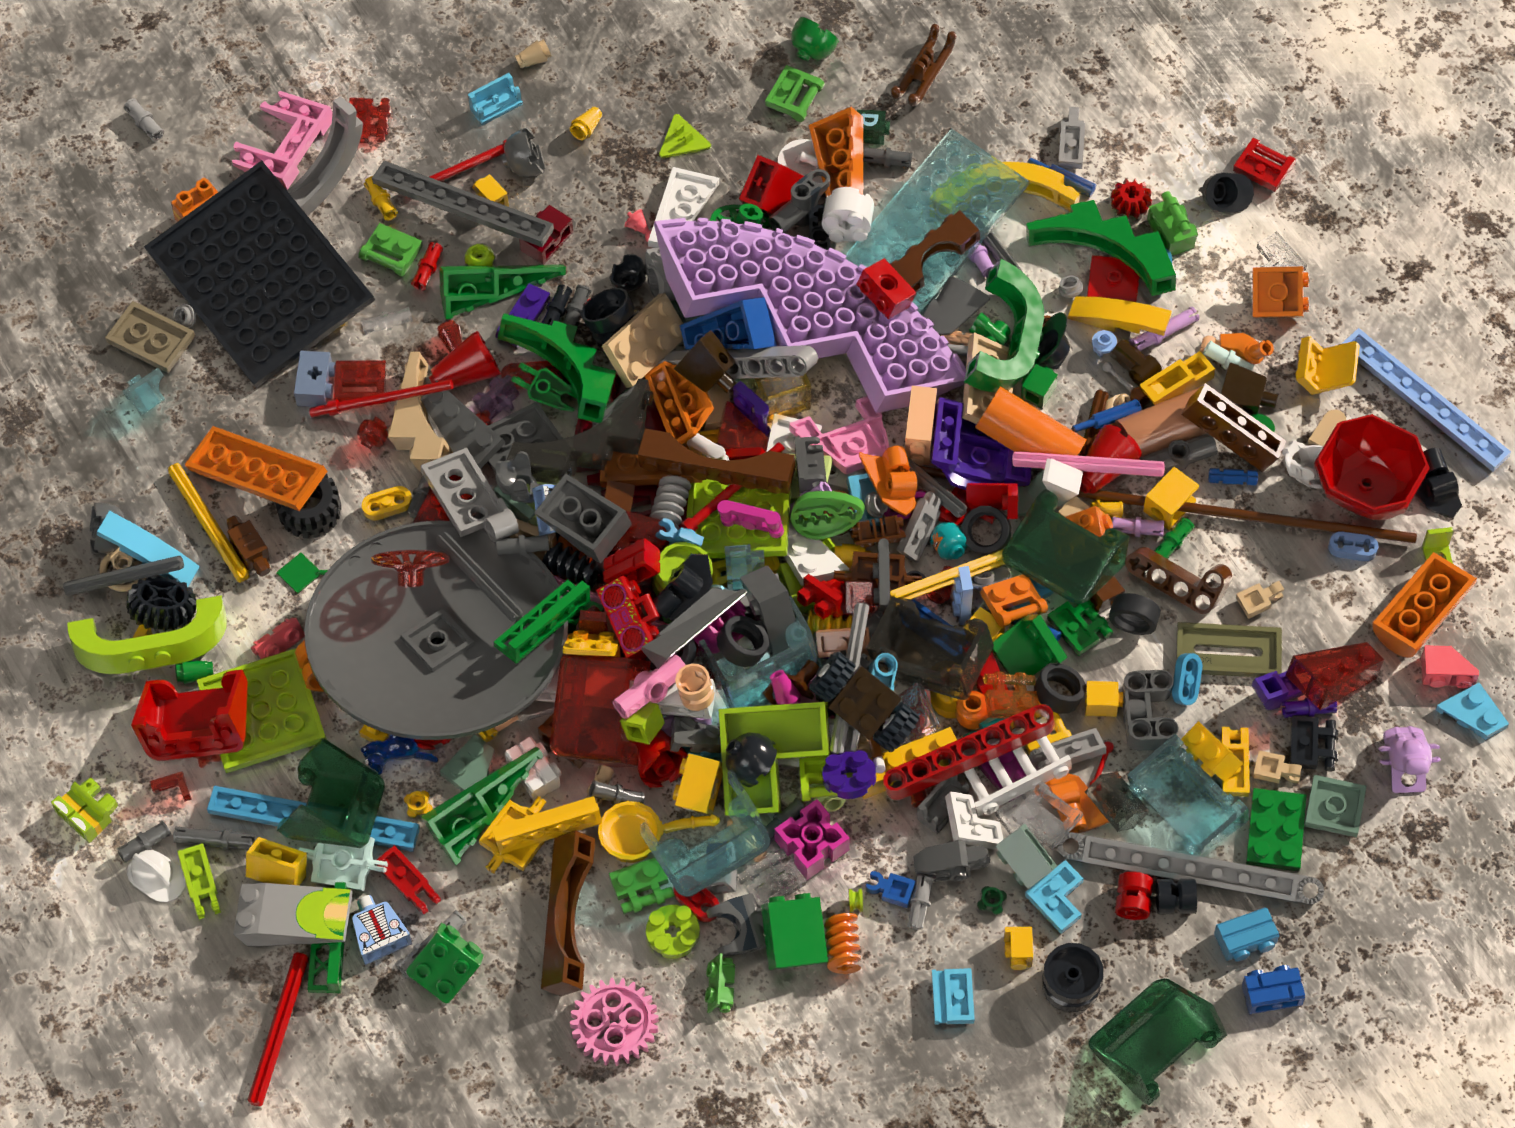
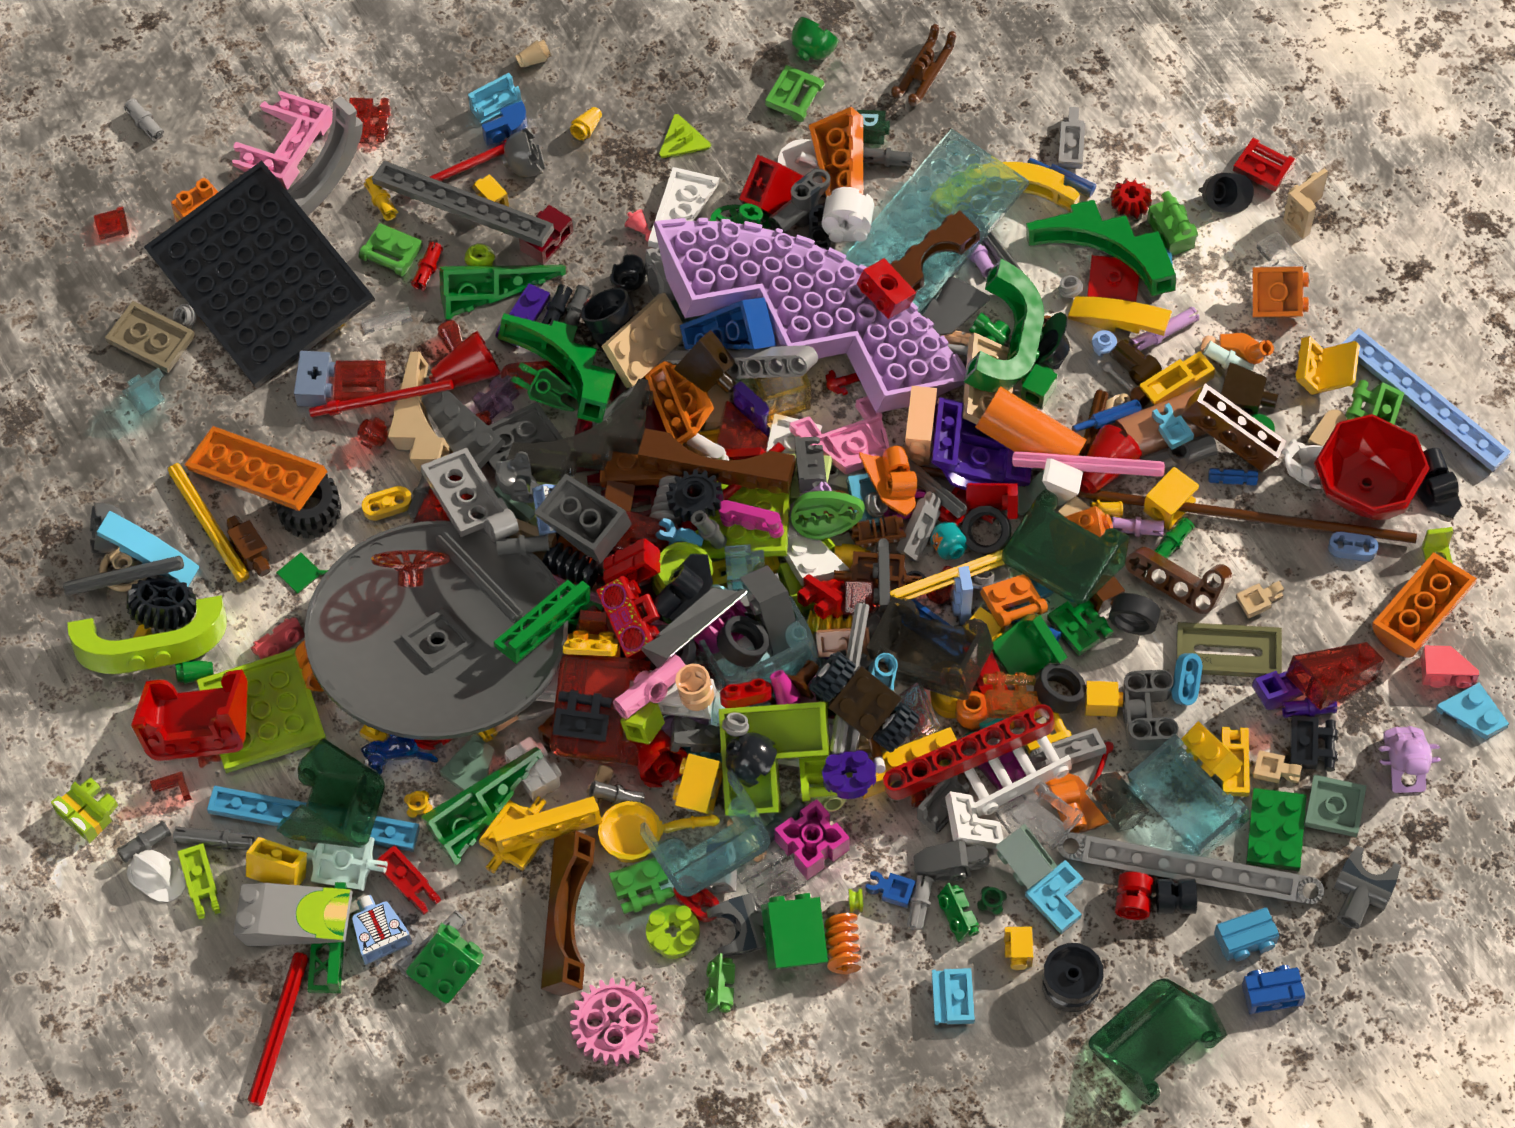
none -> clear red tile [94,206,130,240]
none -> blue brick [482,101,528,146]
none -> black plate [553,690,612,743]
none -> black gear [666,469,724,522]
none -> dark grey pin [691,510,727,549]
none -> red plate [720,678,772,708]
none -> light grey plate [722,712,749,737]
none -> red piece [825,370,860,396]
none -> green hinge [937,883,980,943]
none -> medium azure plate [1152,403,1194,450]
none -> tan bracket [1283,168,1328,239]
none -> dark grey connector [1334,846,1401,929]
none -> bright green brick [1346,380,1404,425]

